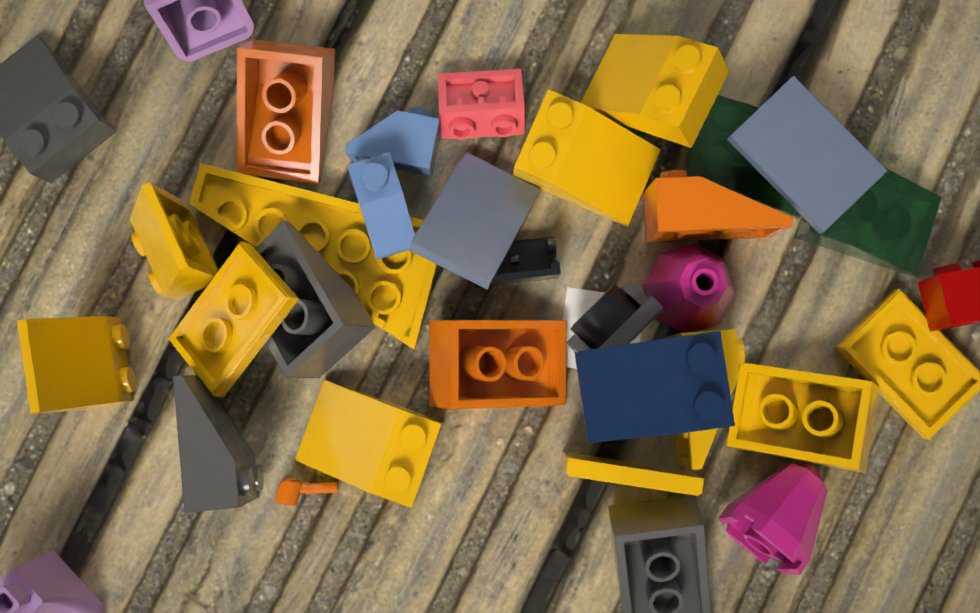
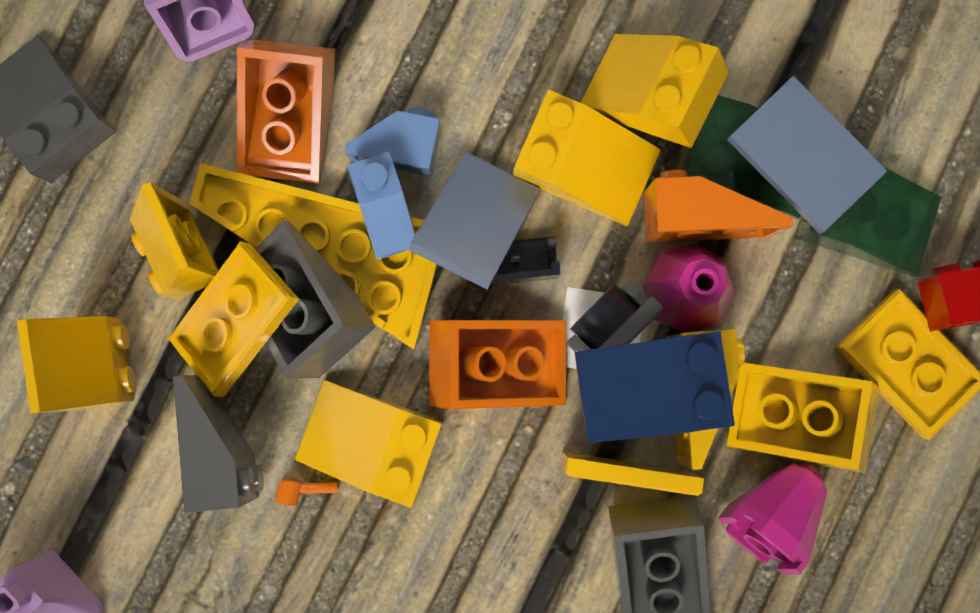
coral bracket [438,69,525,140] -> none

